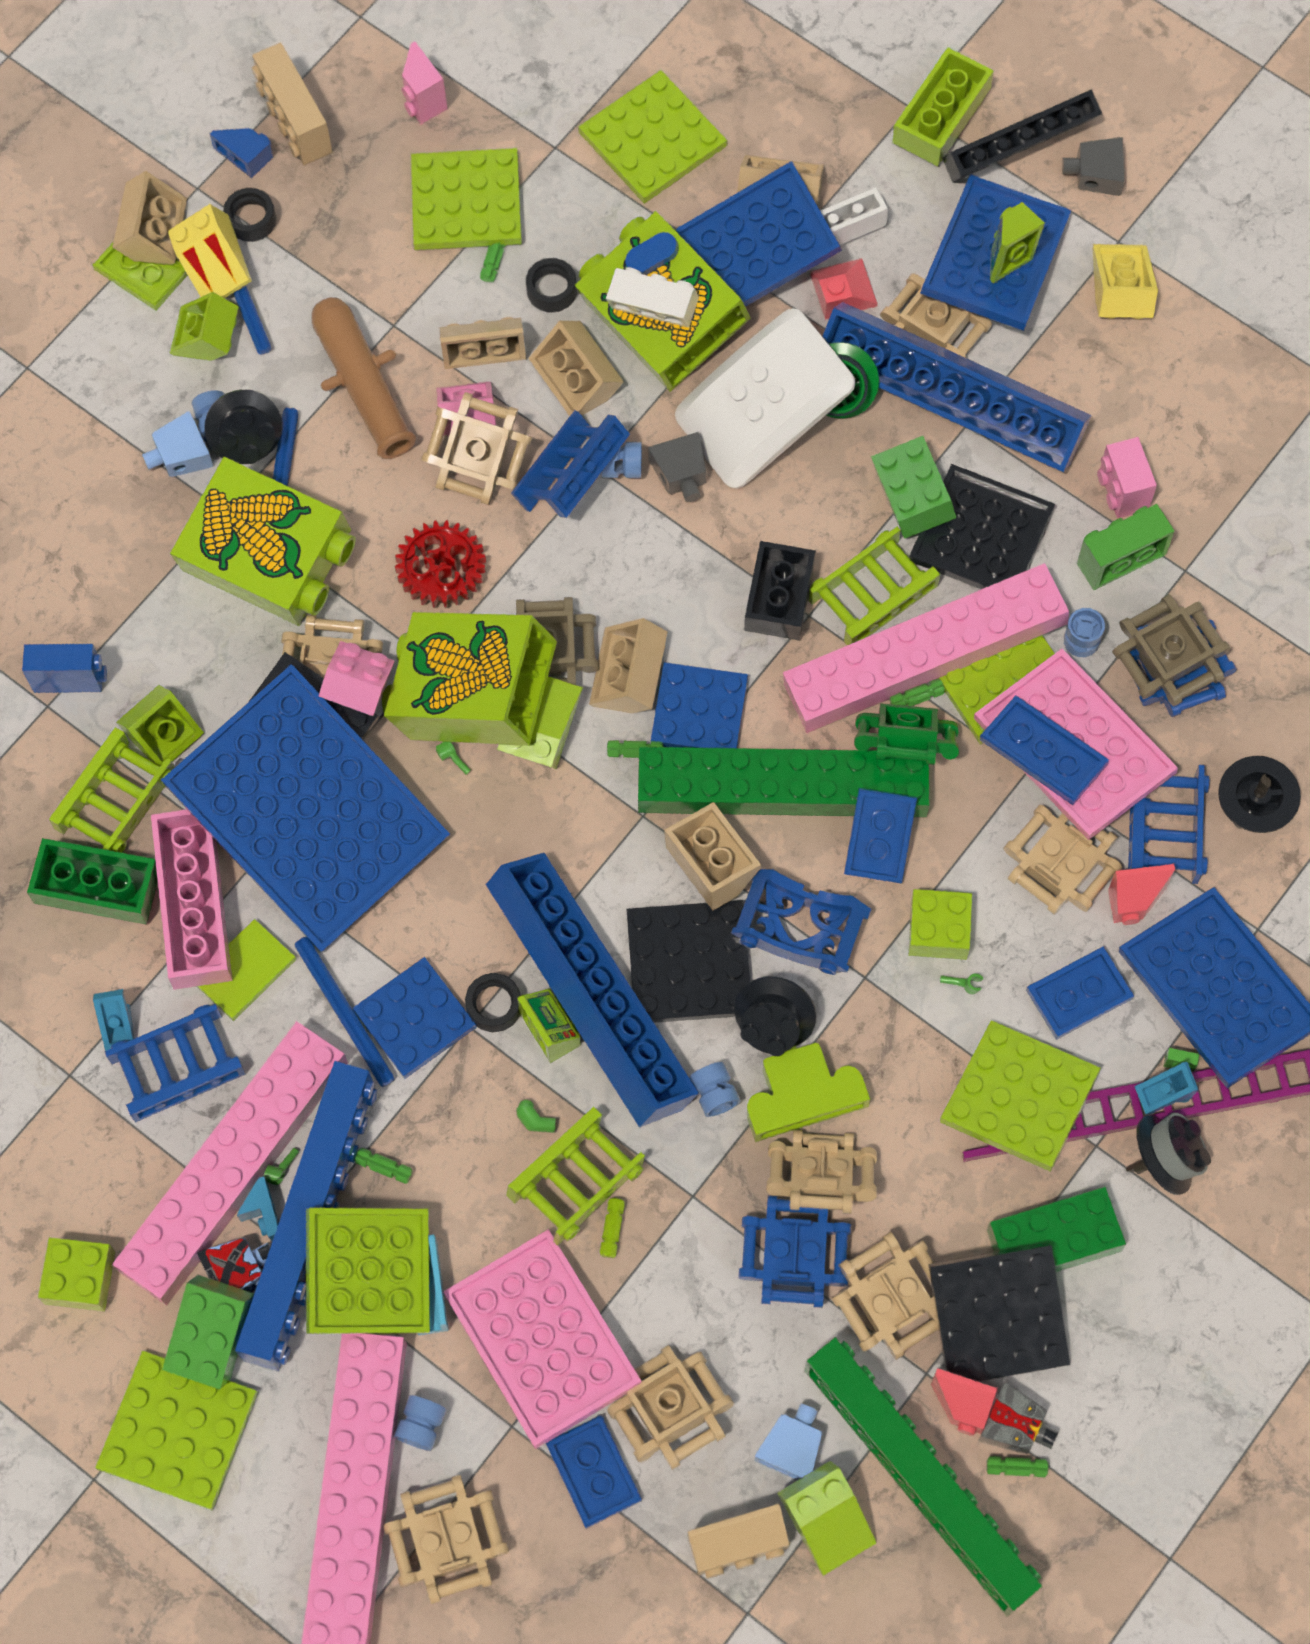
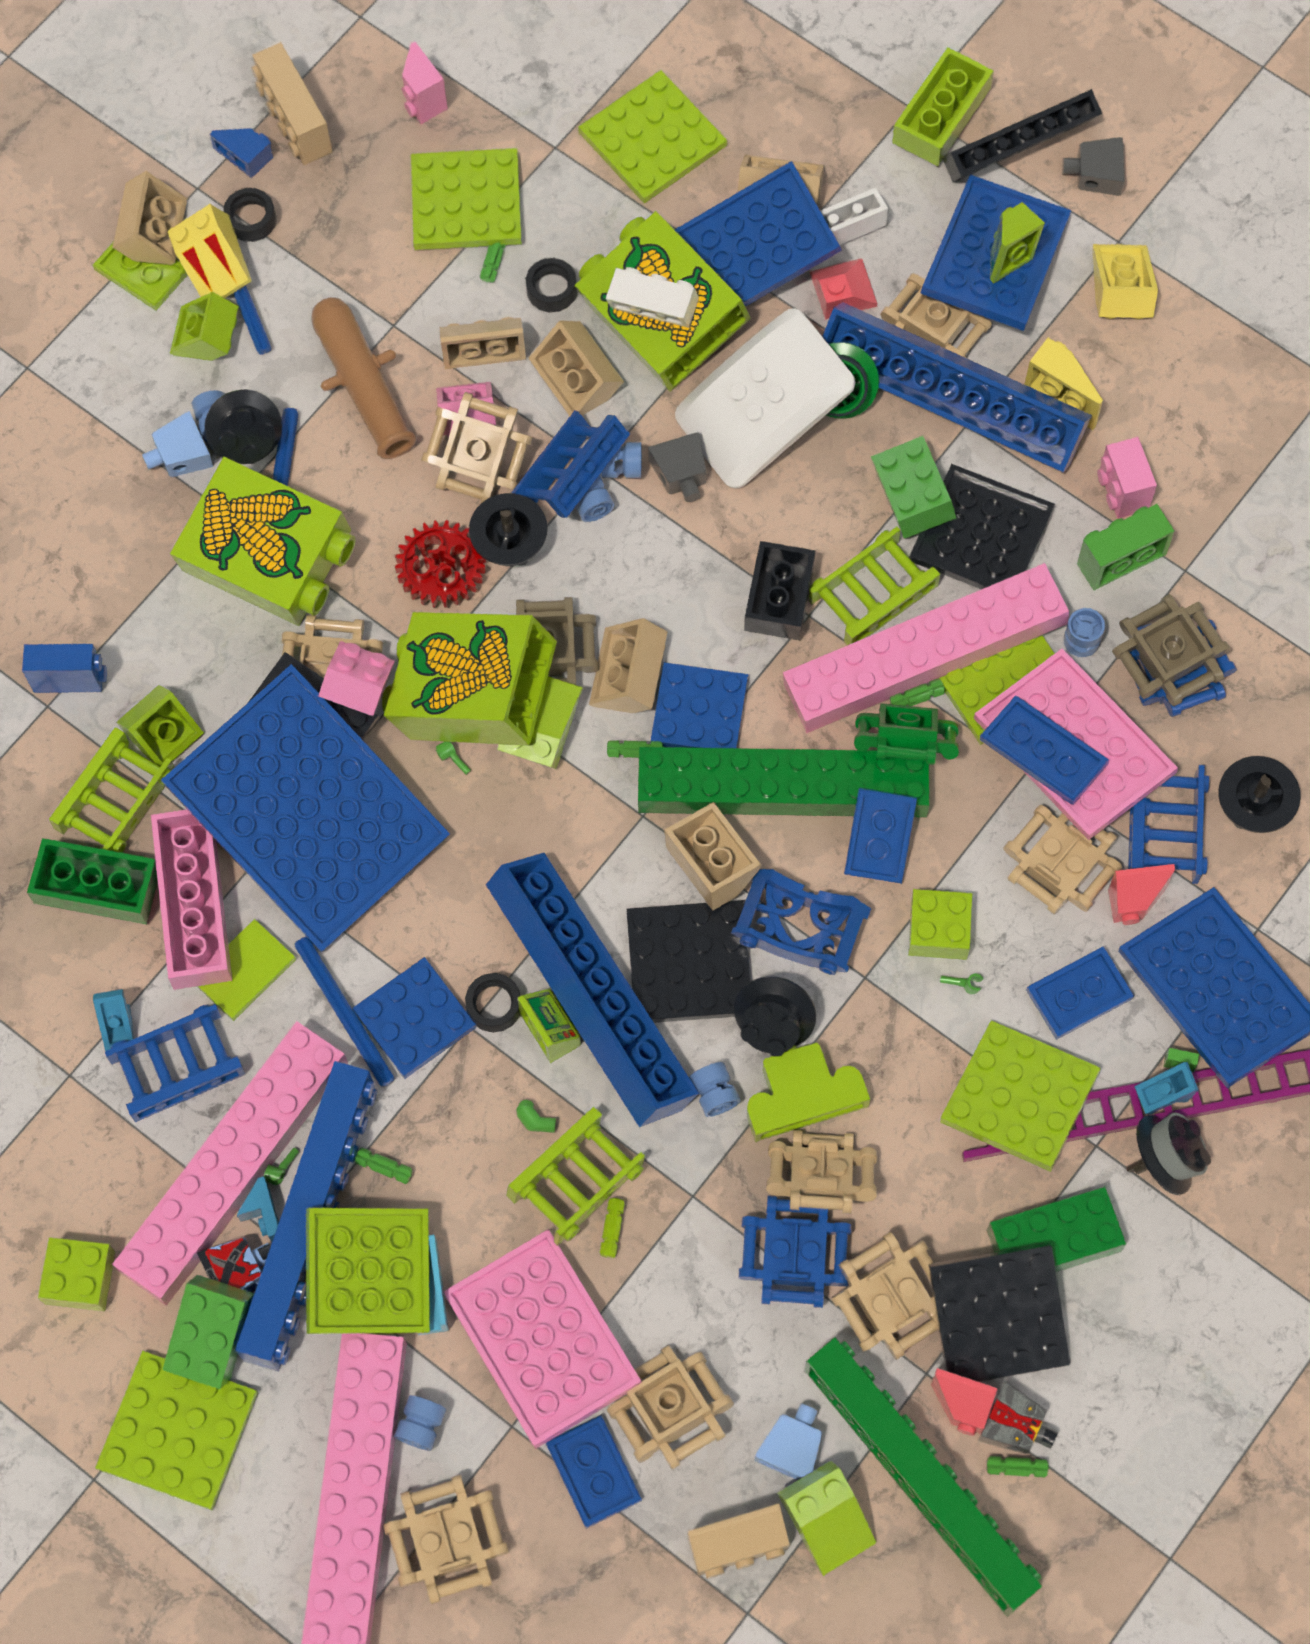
blue tile [625,232,679,275] -> none
none -> black piece [469,493,548,566]
none -> medium blue wheel [576,475,614,522]
none -> light yellow slope [1025,337,1103,430]

